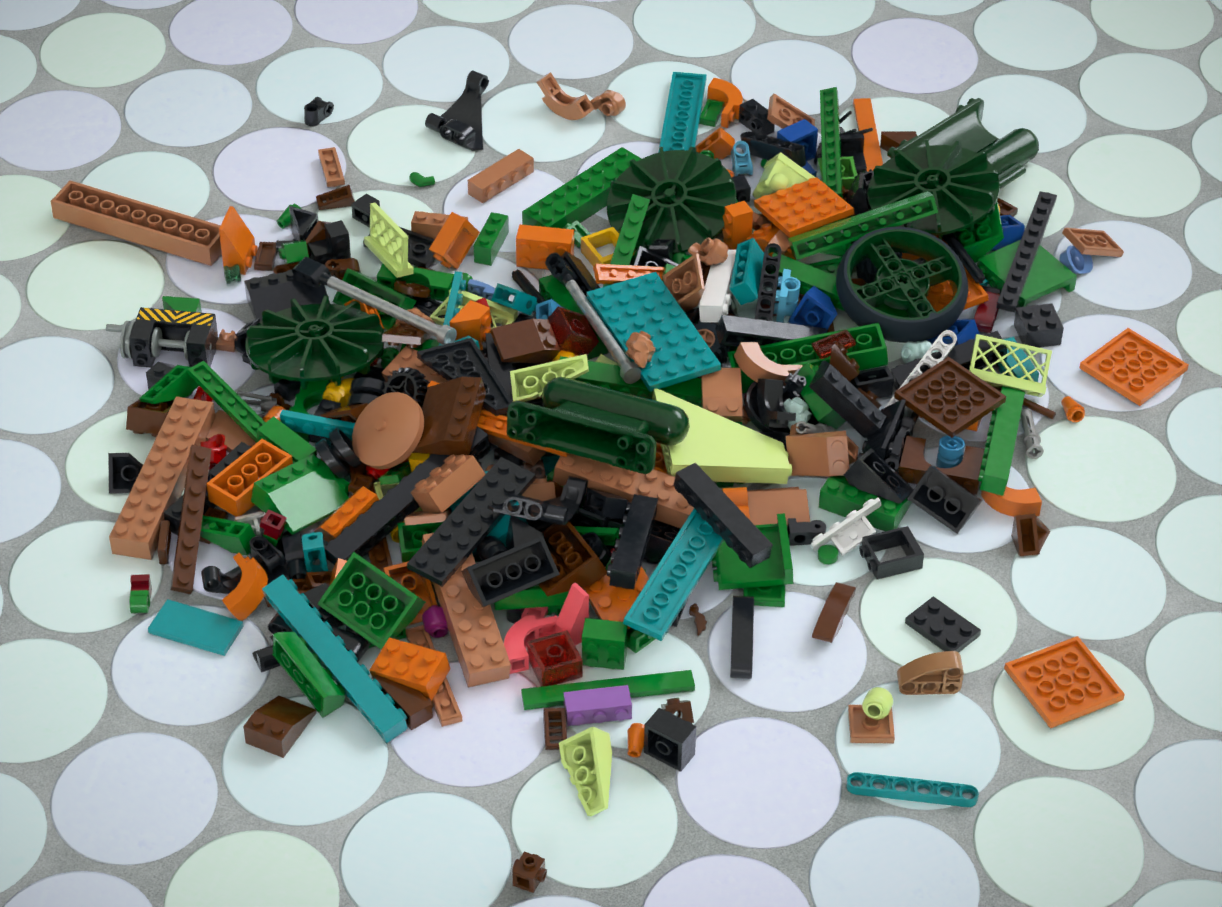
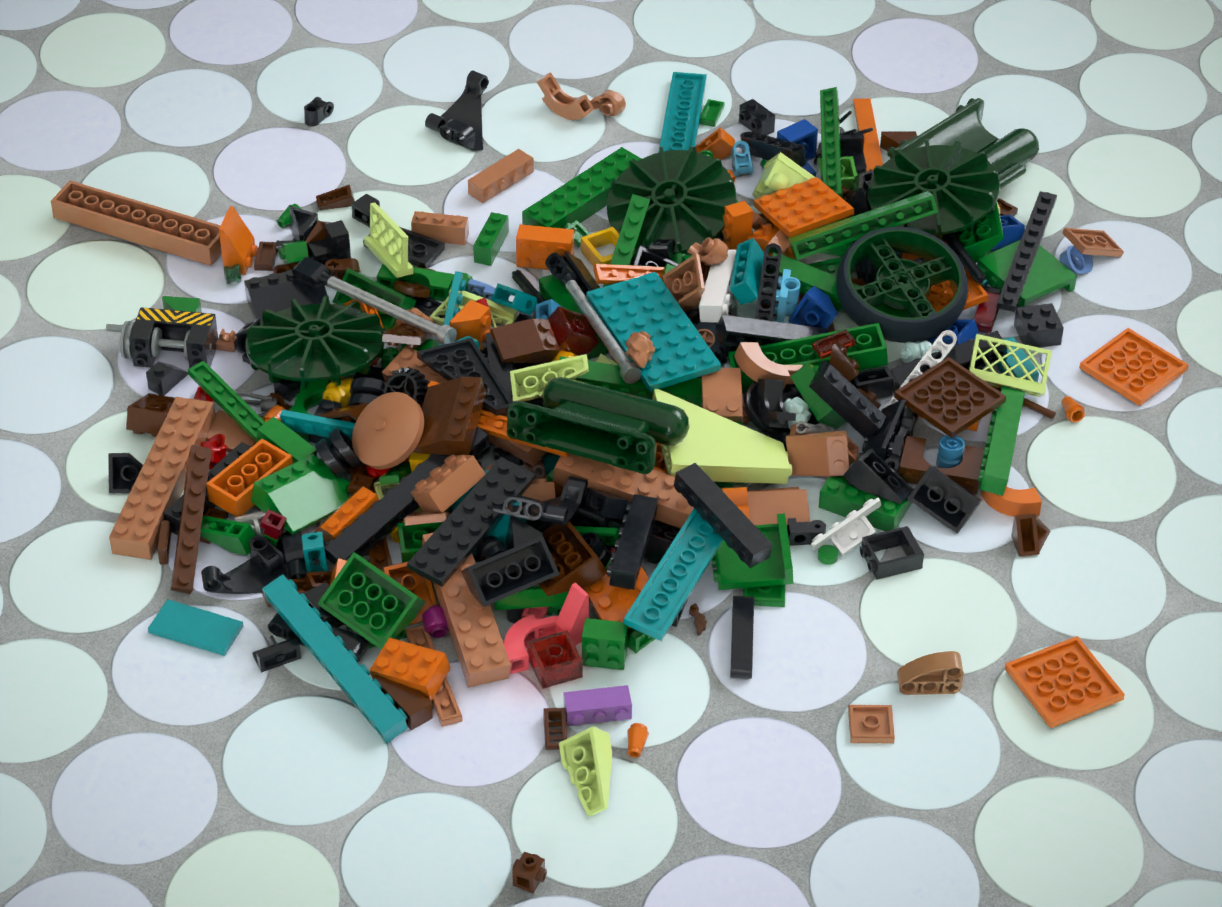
leg [130,574,152,614] -> none
green slope [139,365,199,404] -> none
orange arch [222,552,268,621] -> none
reddish brown slope [243,695,317,758] -> none
green slope [273,632,345,718] -> none
nougat plate [318,147,345,187] -> none
green arm [409,172,435,187] -> none
orange window [429,212,480,269] -> none
green tile [521,670,695,710] -> none
black brick [644,708,696,772] -> none
reddish brown brick [661,698,694,723] -> none
orange arch [707,78,743,128] -> none
black brick [732,175,751,203] -> none
nougat plate [767,93,815,129] -> none
black hinge [783,369,806,402] -> none
reddish brown slope [812,582,856,643] -> none
teal beam [846,772,979,807] -> none
yellowish green head [862,687,893,720] -> none
black plate [905,596,981,653] -> none
light grey pin [1020,409,1044,459] -> none

